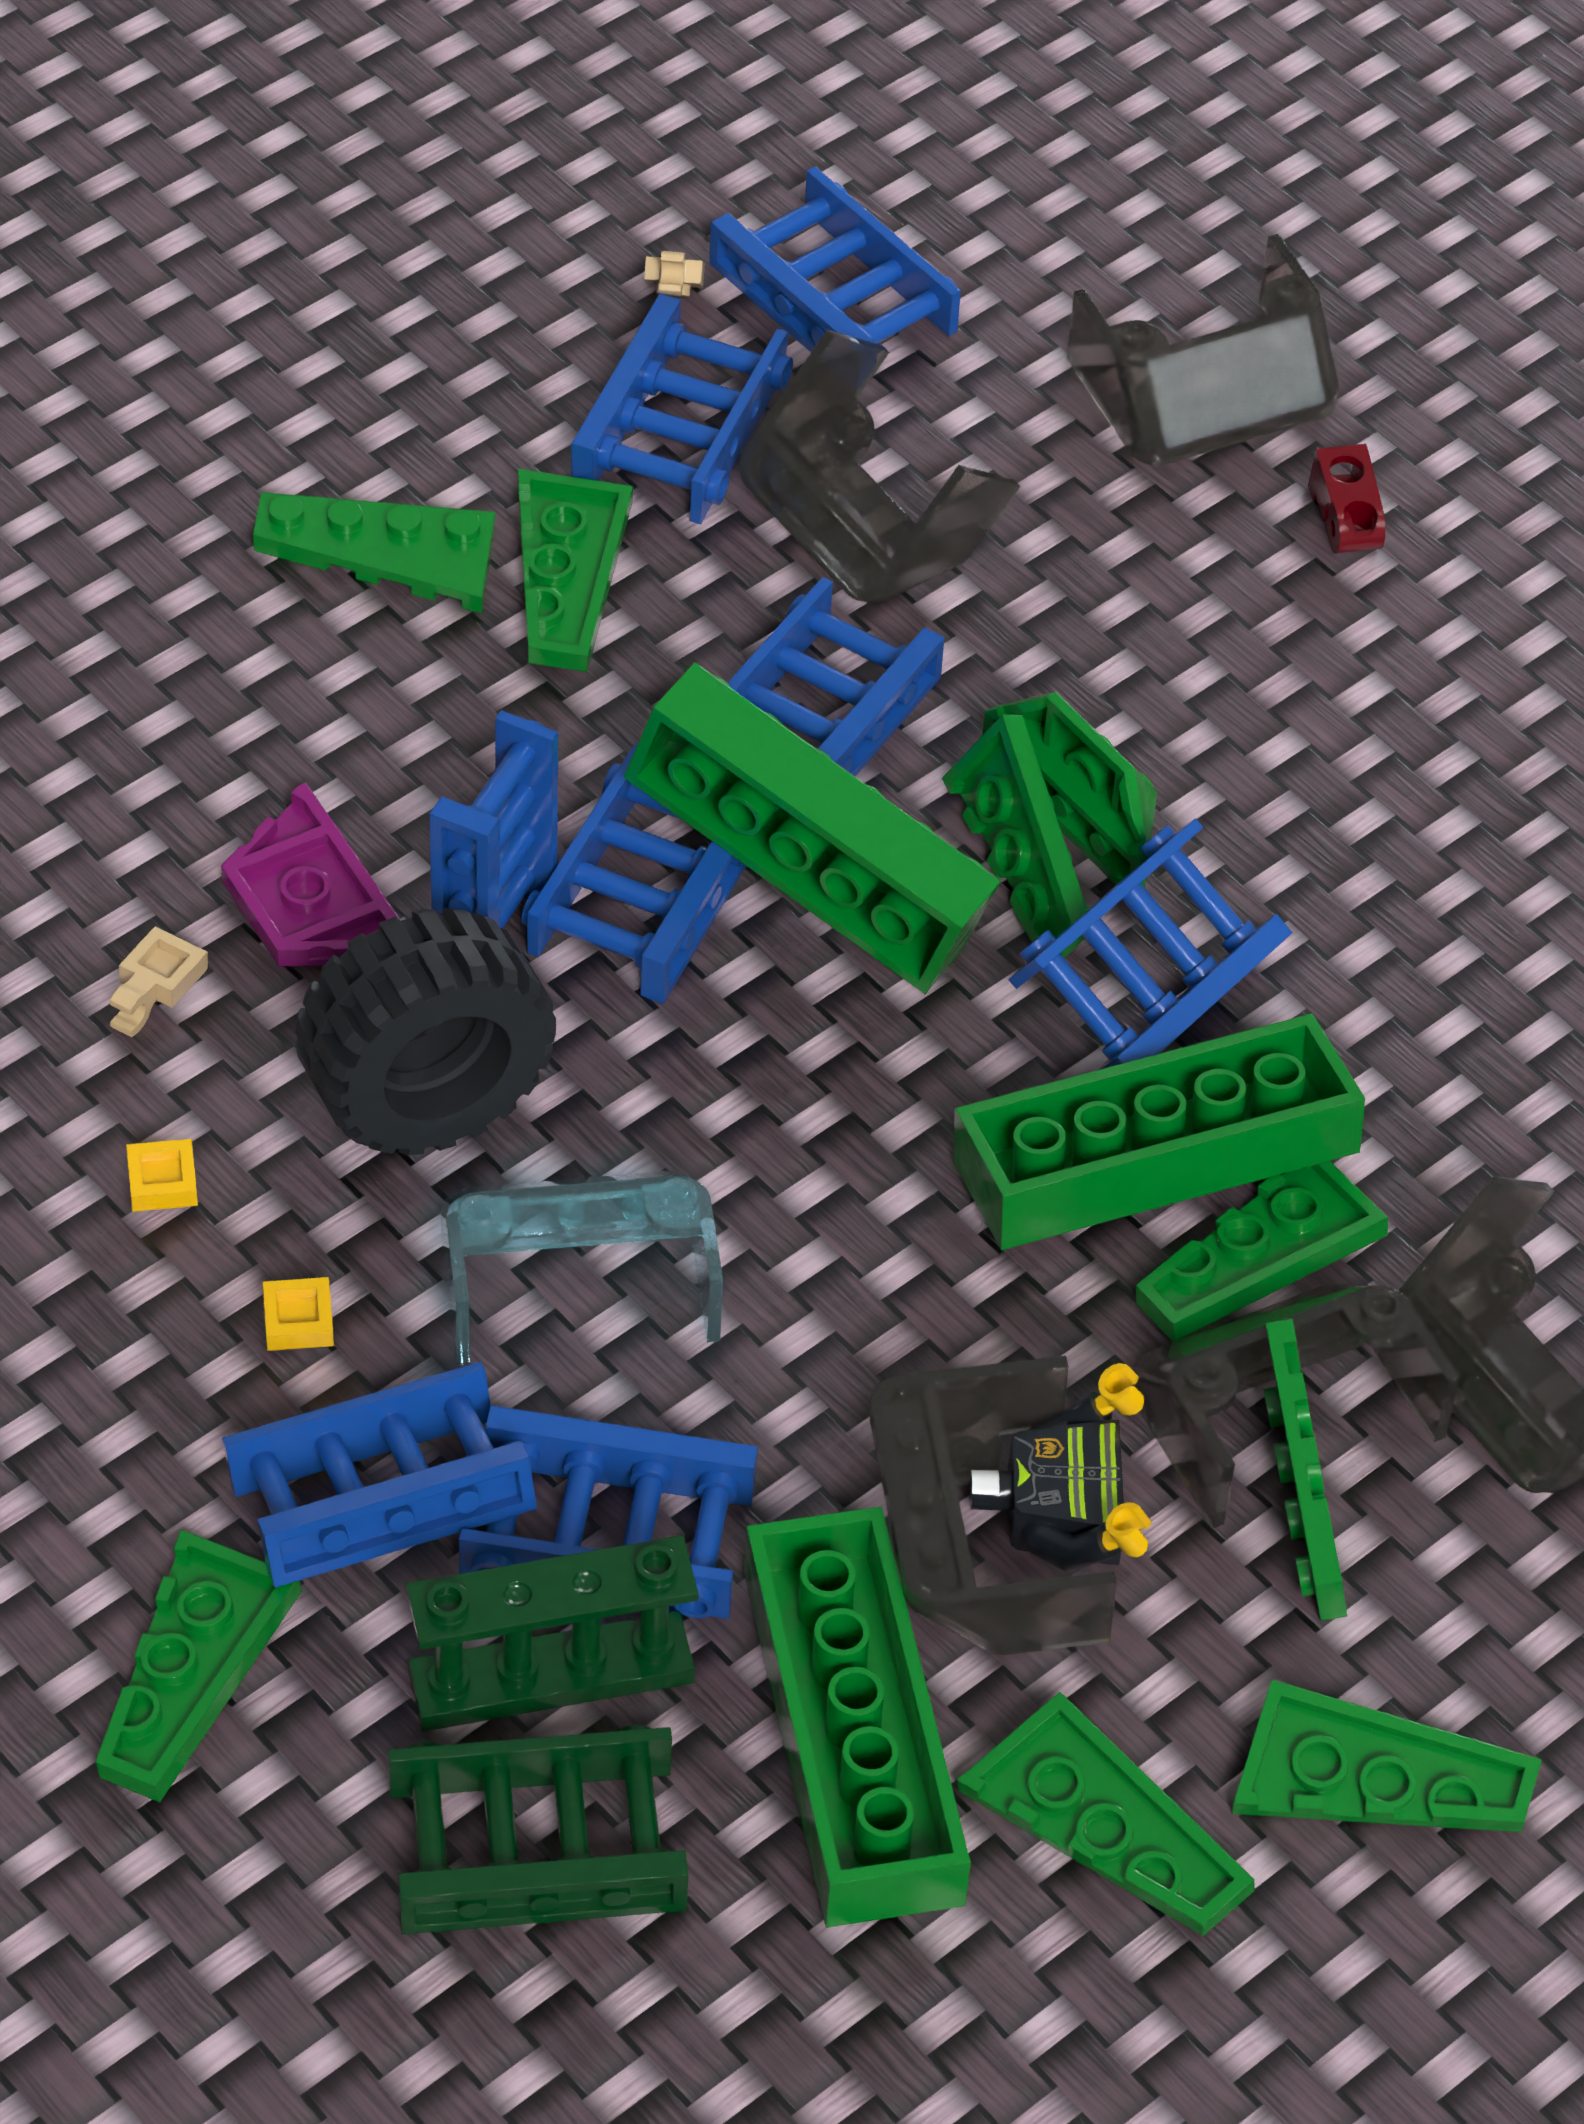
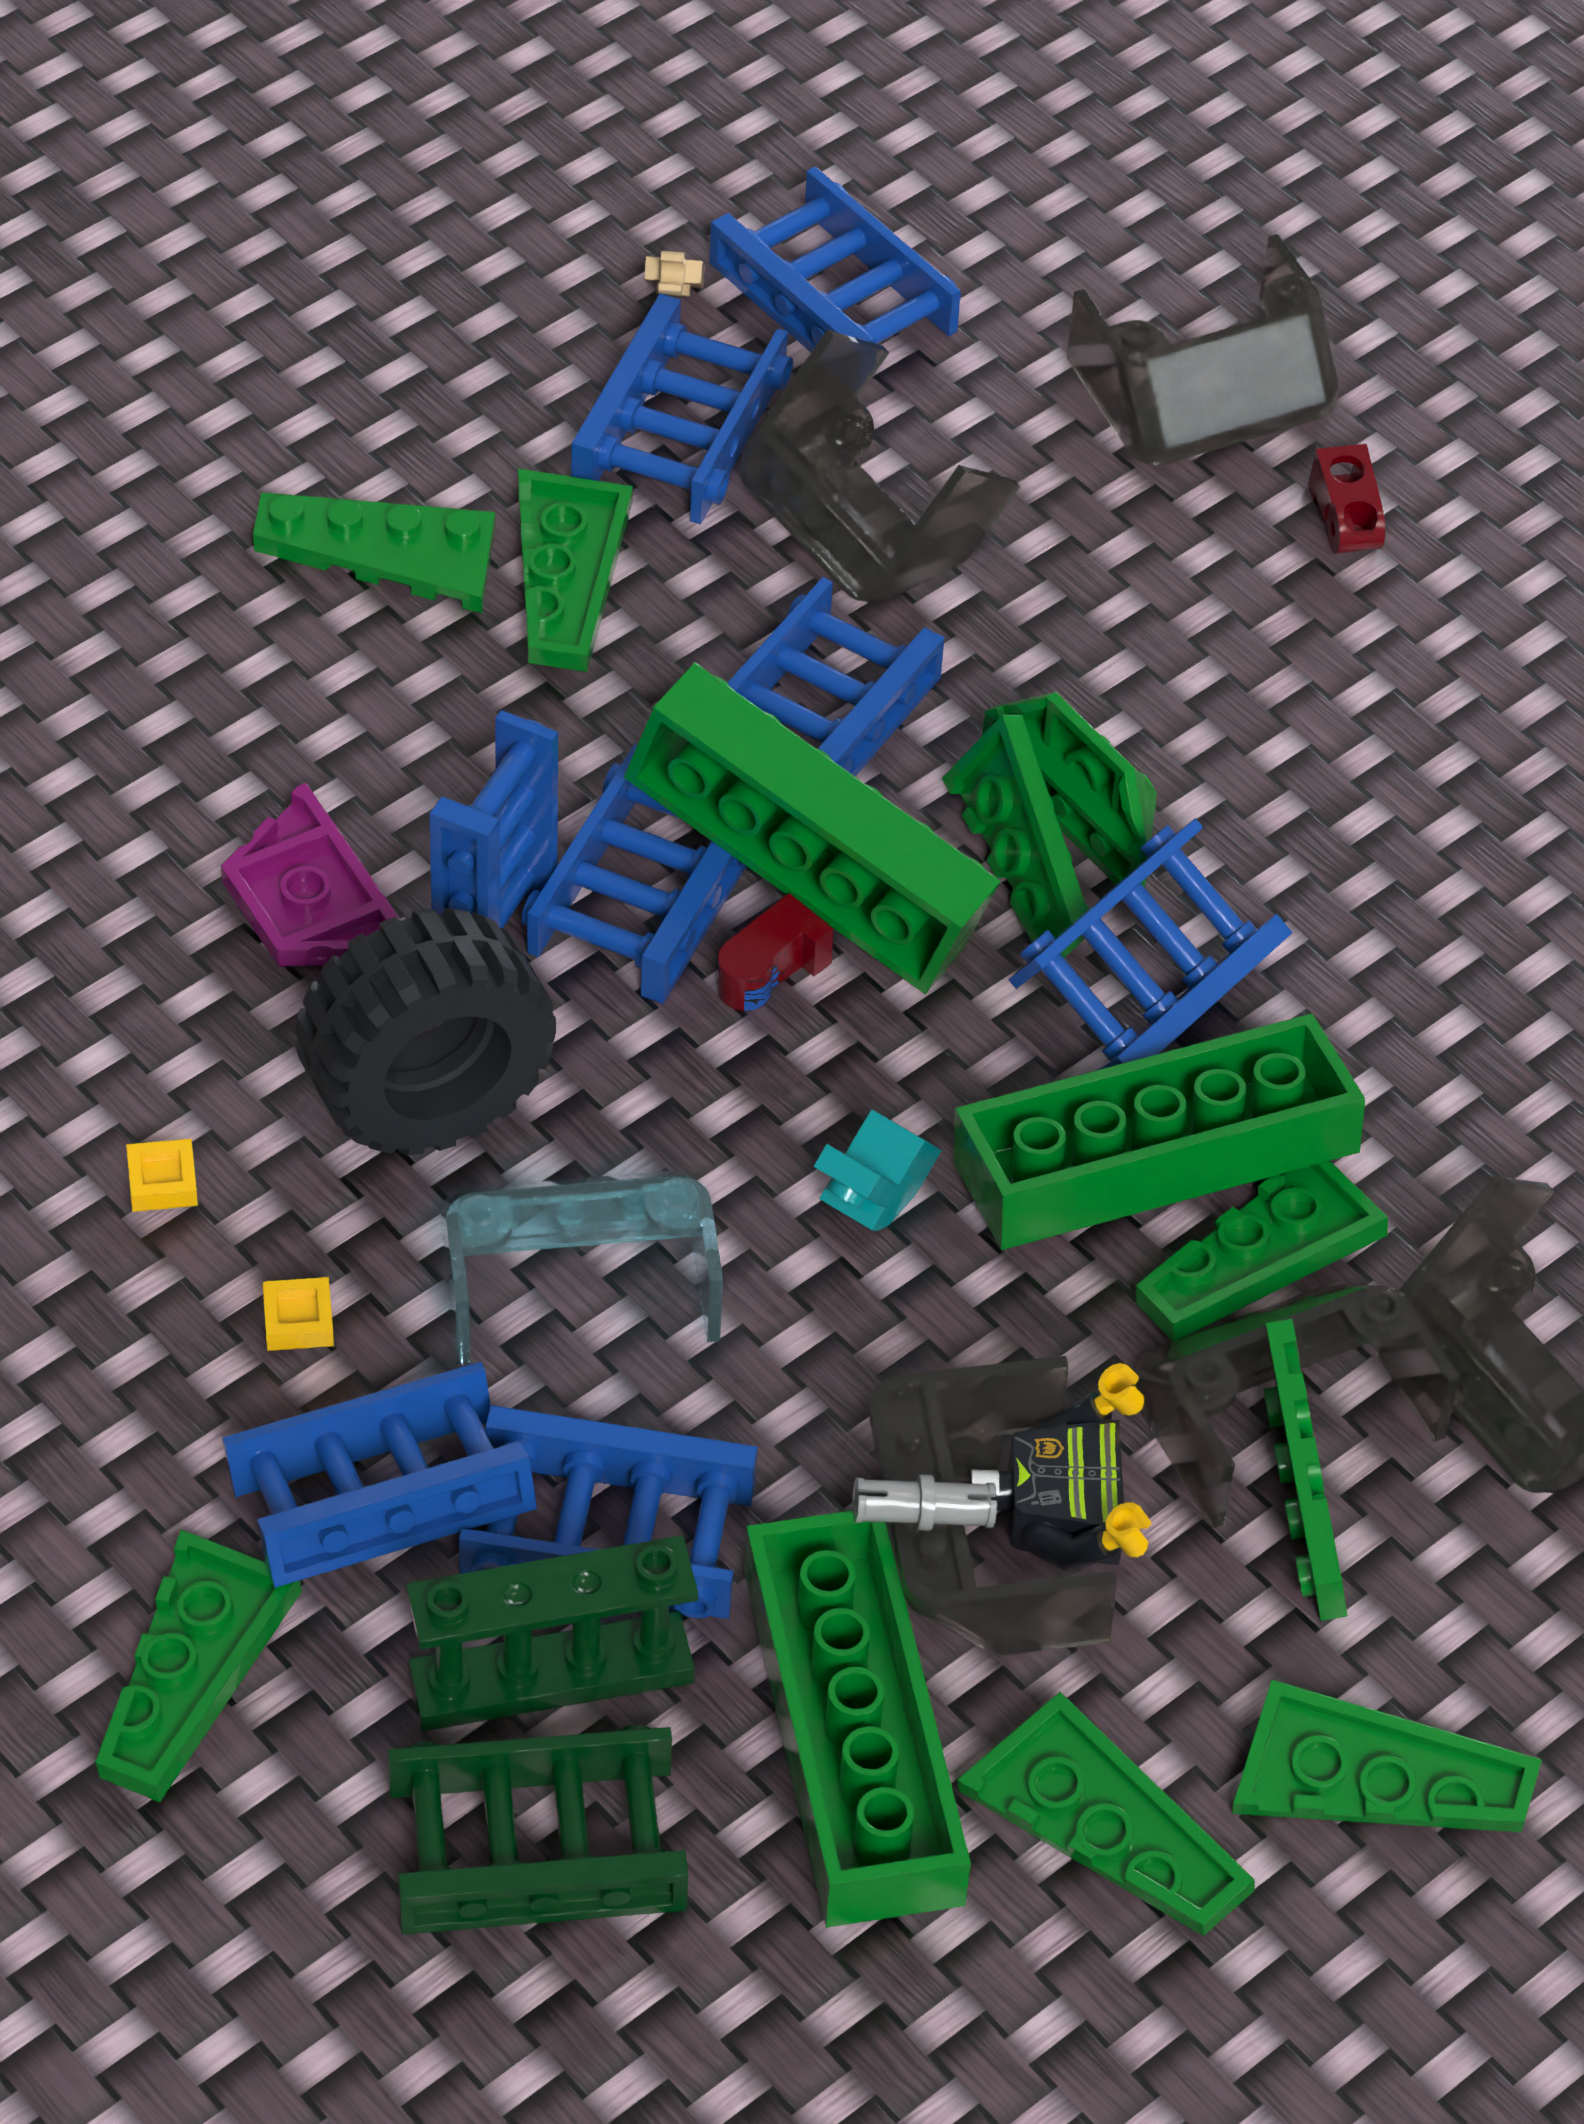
tan plate [109,926,208,1037] -> none
none -> dark red leg [717,893,833,1011]
none -> teal brick [813,1109,942,1231]
none -> light grey pin [852,1475,997,1531]

